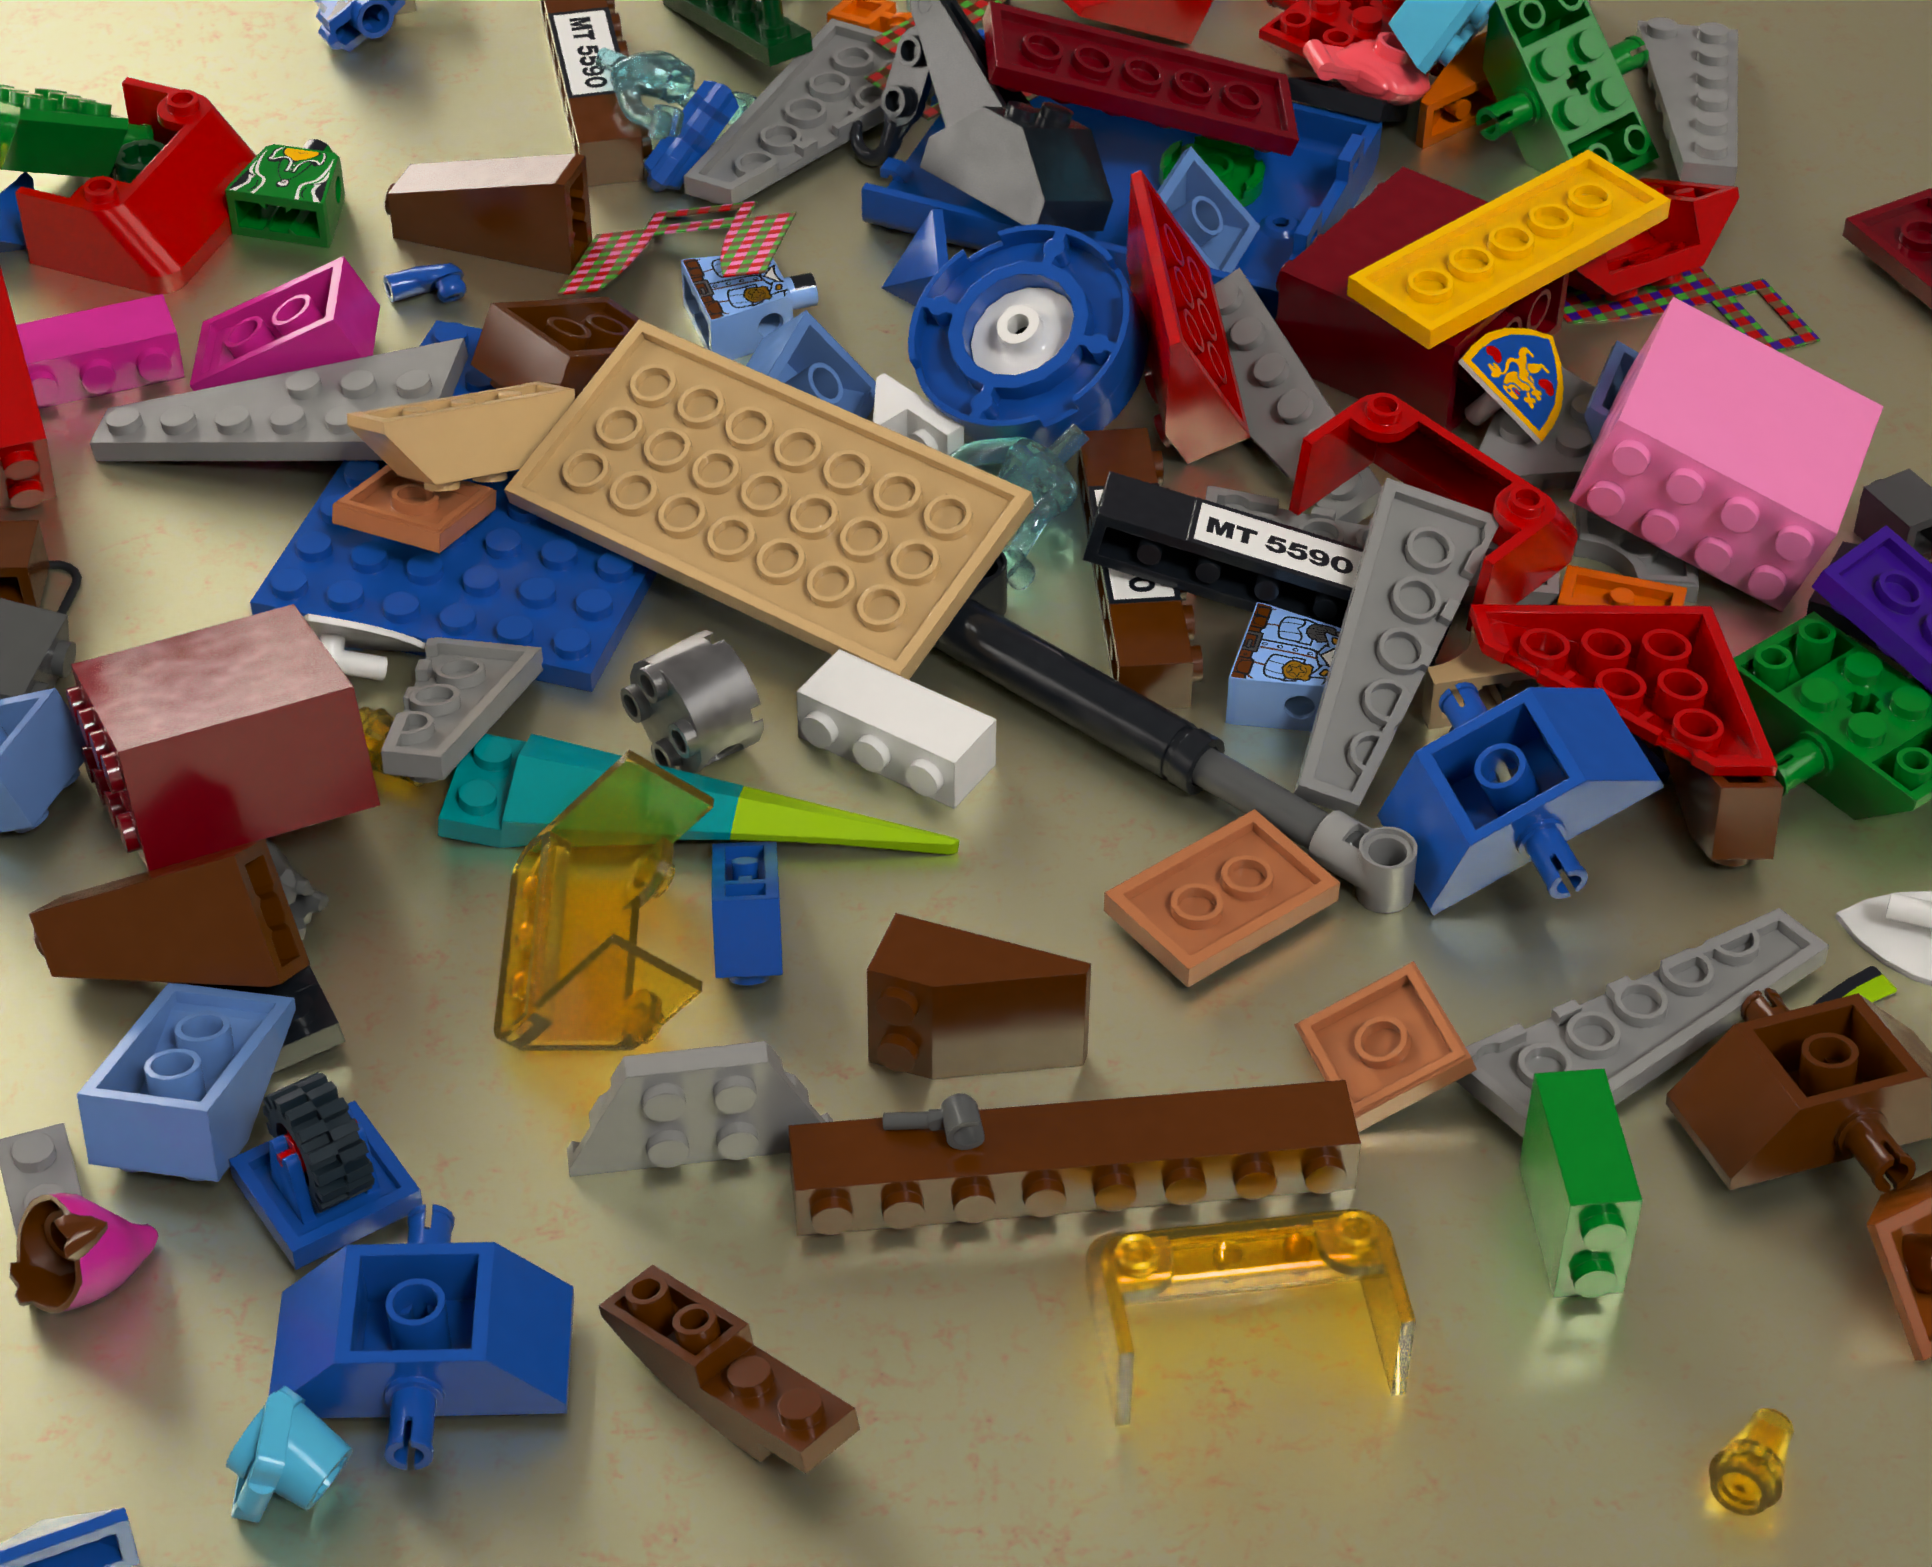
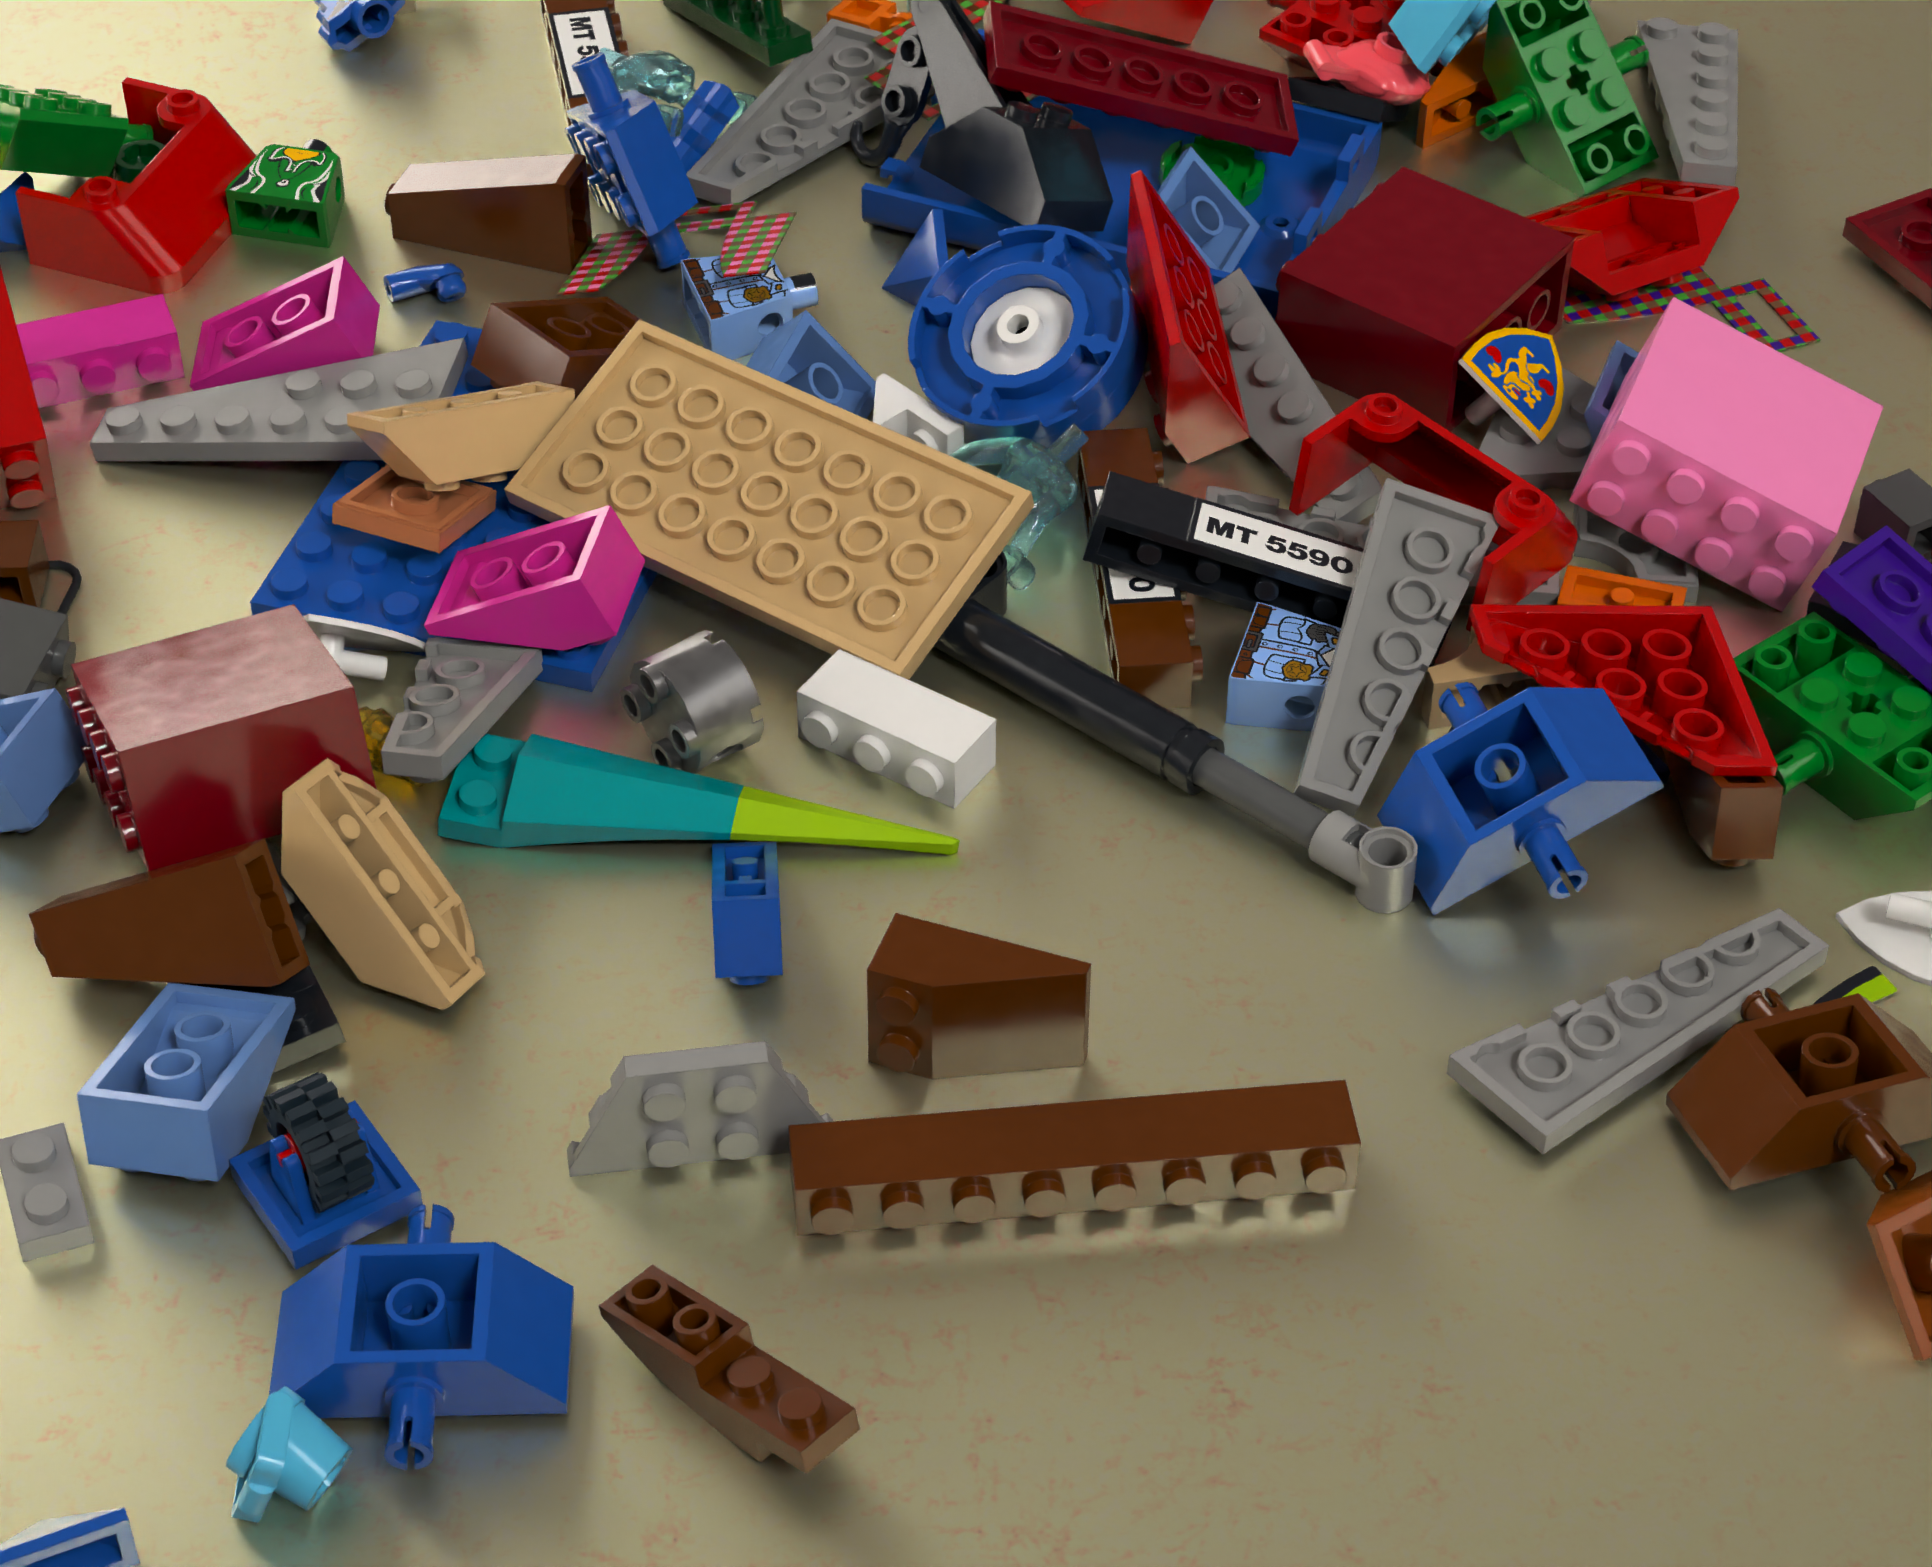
hat [10,1193,158,1313] -> none
clear yellow windscreen [494,750,714,1051] -> none
dark grey hand [883,1093,985,1150] -> none
clear yellow windscreen [1085,1209,1416,1426] -> none
nougat plate [1104,809,1340,988] -> none
nougat plate [1294,961,1477,1133] -> none
yellow plate [1347,150,1671,350] -> none
green brick [1519,1068,1643,1298] -> none
clear yellow cone [1709,1408,1794,1516] -> none
none -> tan wedge [281,758,485,1010]
none -> dark pink slope [424,505,645,651]
none -> blue slope [565,52,698,269]

